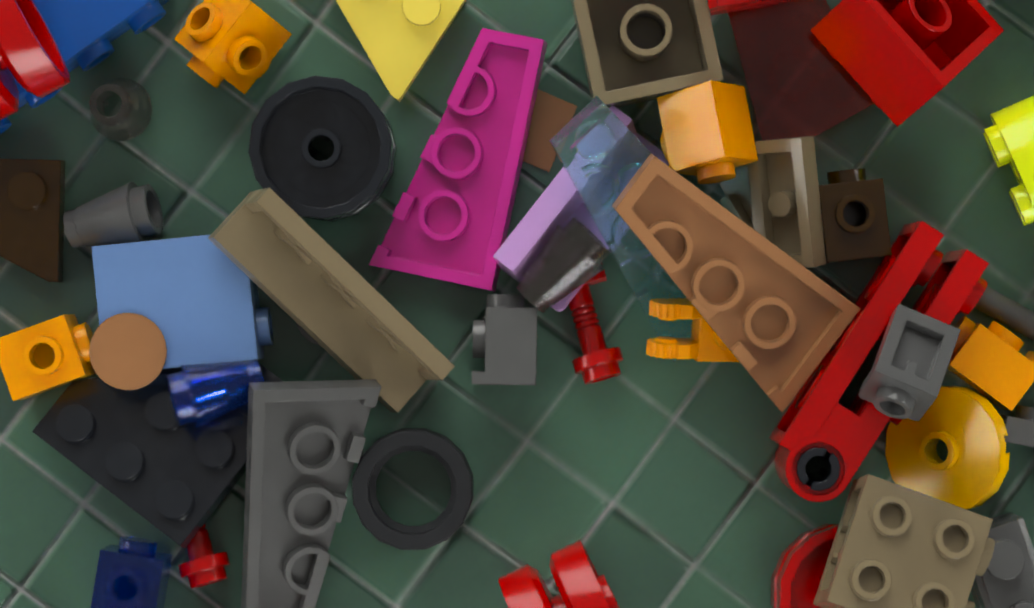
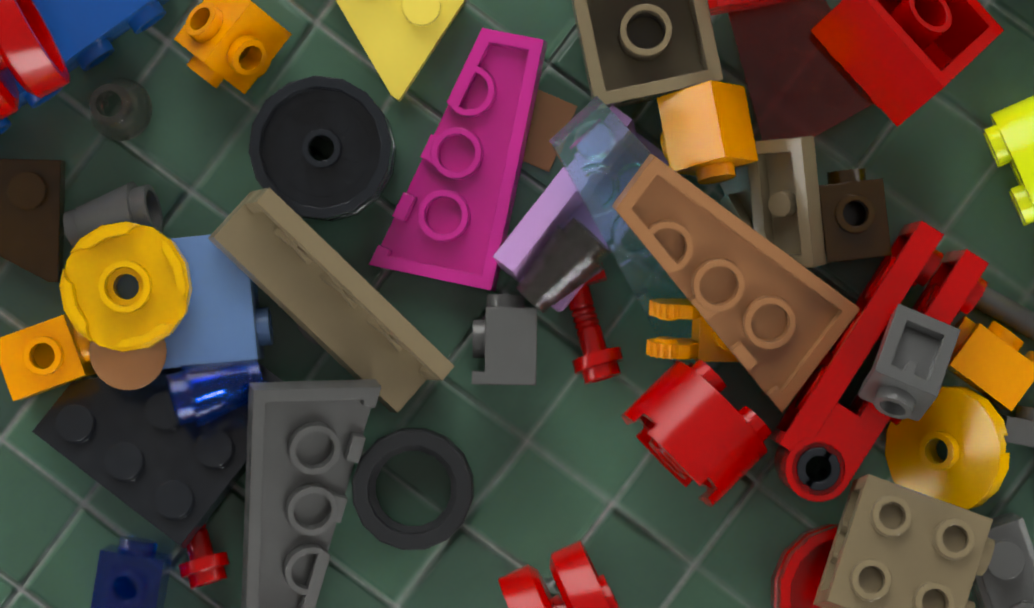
none -> yellow plate [59,221,193,352]
none -> red brick [621,359,772,507]

